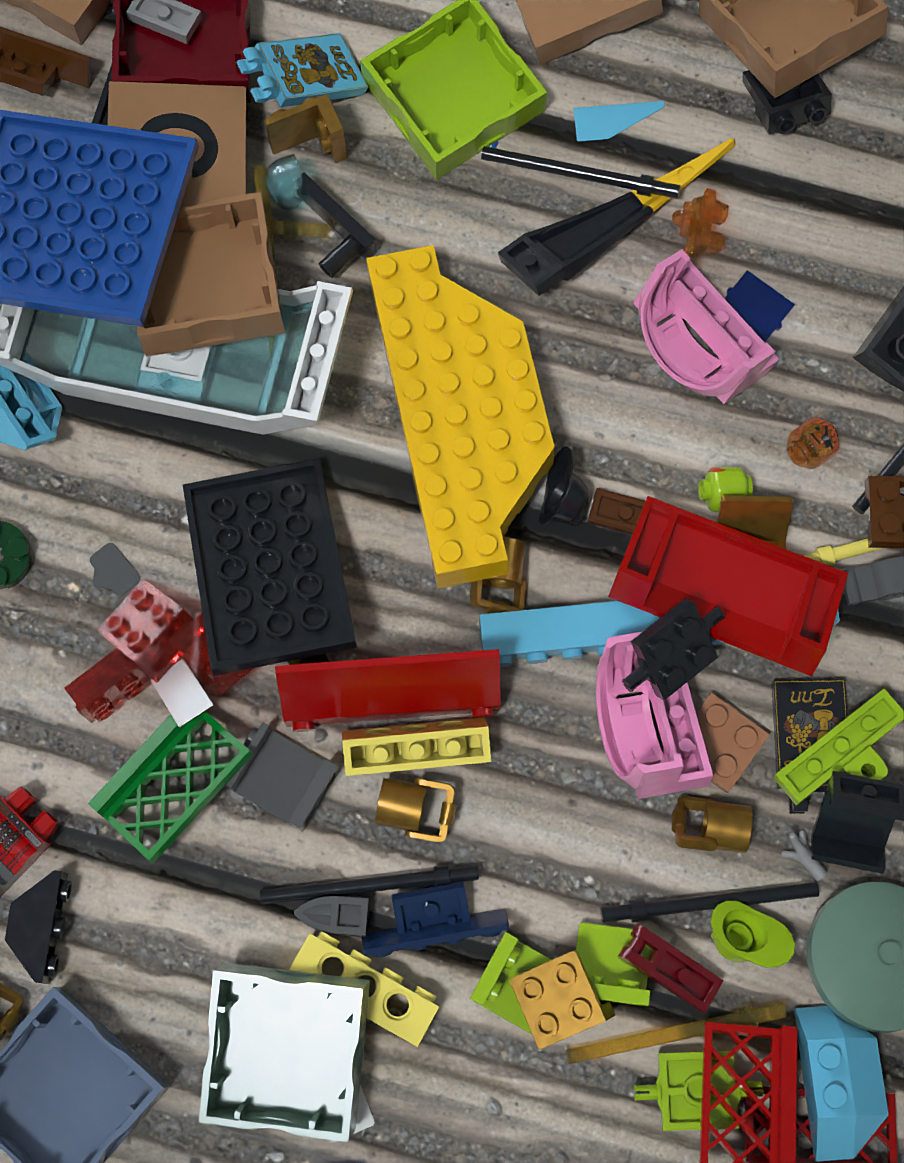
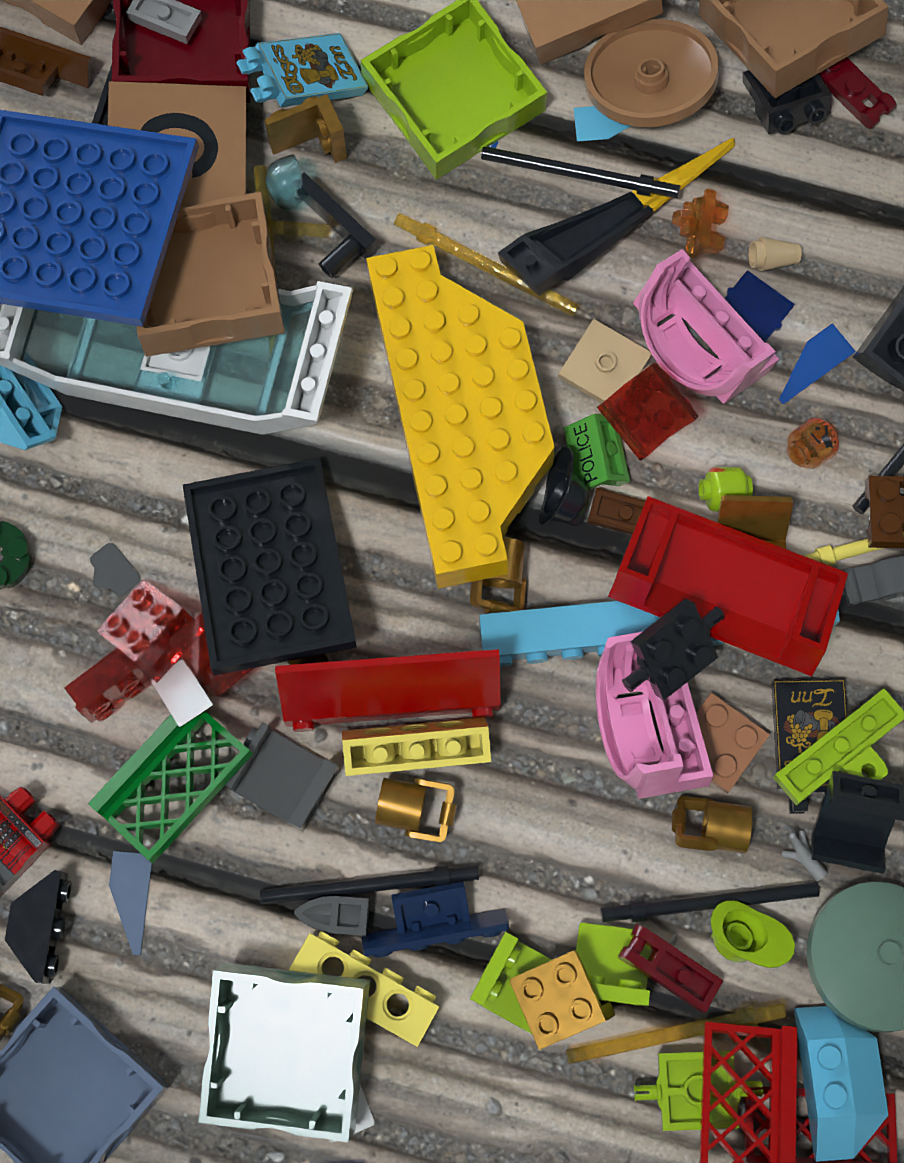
none -> sand blue sticker [109,851,152,955]
none -> clear yellow bar [394,213,579,317]
none -> tan plate [558,319,652,412]
none -> bright green panel [563,414,630,490]
none -> medium nougat dish [584,19,719,127]
none -> clear red bracket [597,362,698,461]
none -> tan cone [748,237,802,271]
none -> blue sticker [779,323,856,404]
none -> dark red plate [818,57,897,129]

